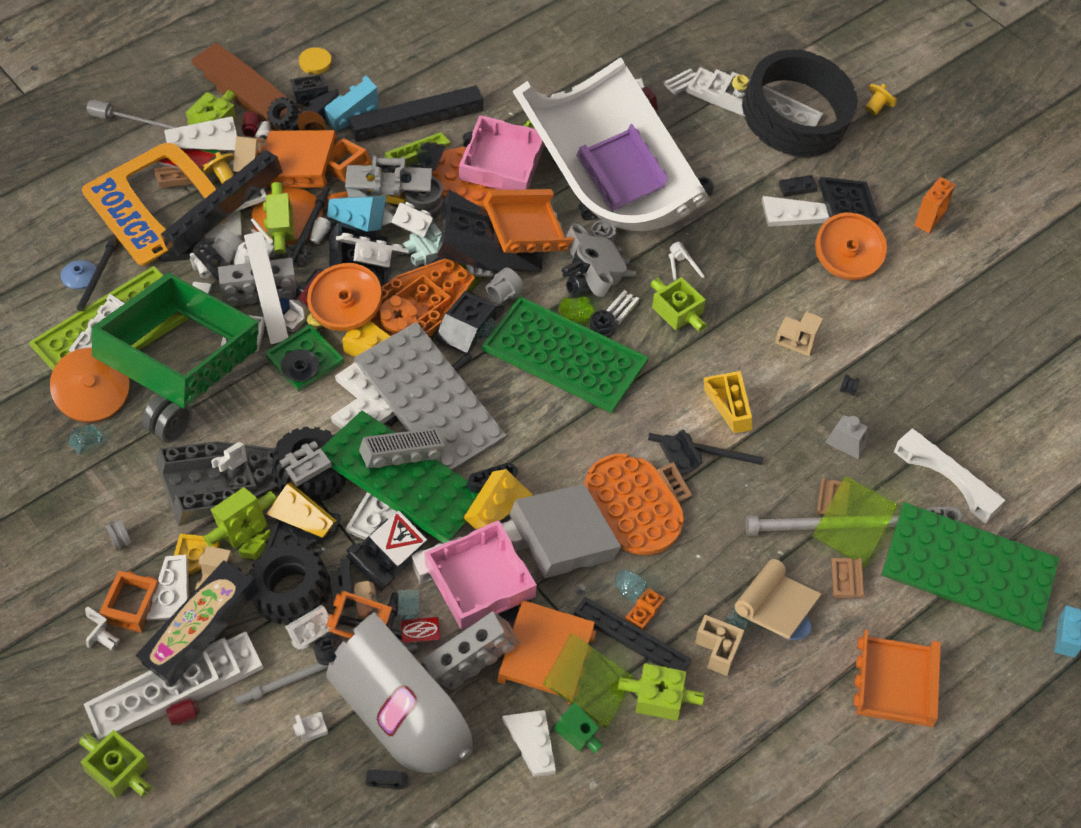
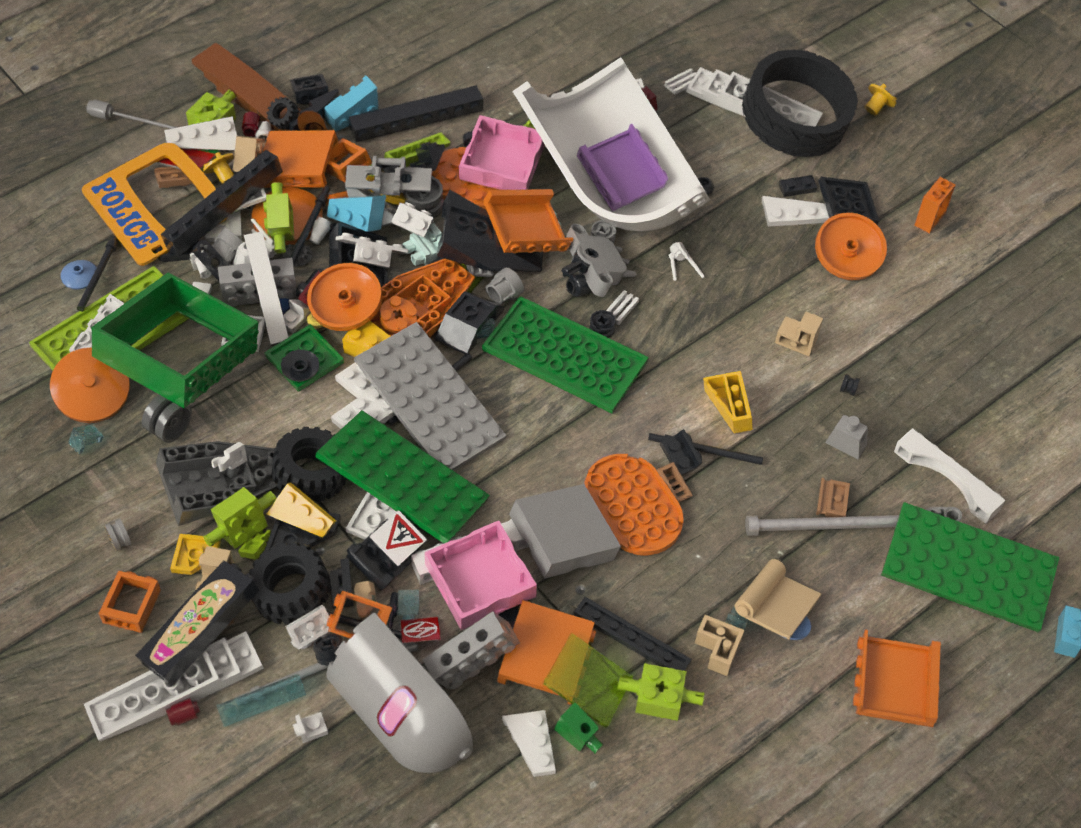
lime brick [79,729,152,799] -> none
white bracket [85,607,120,651] -> none
white wing [146,555,189,621] -> none
light grey plate [279,441,332,486] -> none
yellow tile [299,48,332,74] -> none
light grey brick [359,428,445,468] -> none
black beam [365,769,408,789] -> none
yellow wedge [464,469,533,530] -> none
black beam [467,463,518,493] -> none
clear neon green dish [558,297,595,322] -> none
black wheel [579,201,597,221] -> none
clear light blue rock [615,570,647,603] -> none
orange slope [625,588,665,630] -> none
lime brick [651,277,707,333] -> none
light yellow plate [732,75,749,91] -> none
clear neon green piece [812,475,898,567] -> none
medium nougat plate [831,558,864,599] -> none
none -> clear light blue plate [216,674,306,727]

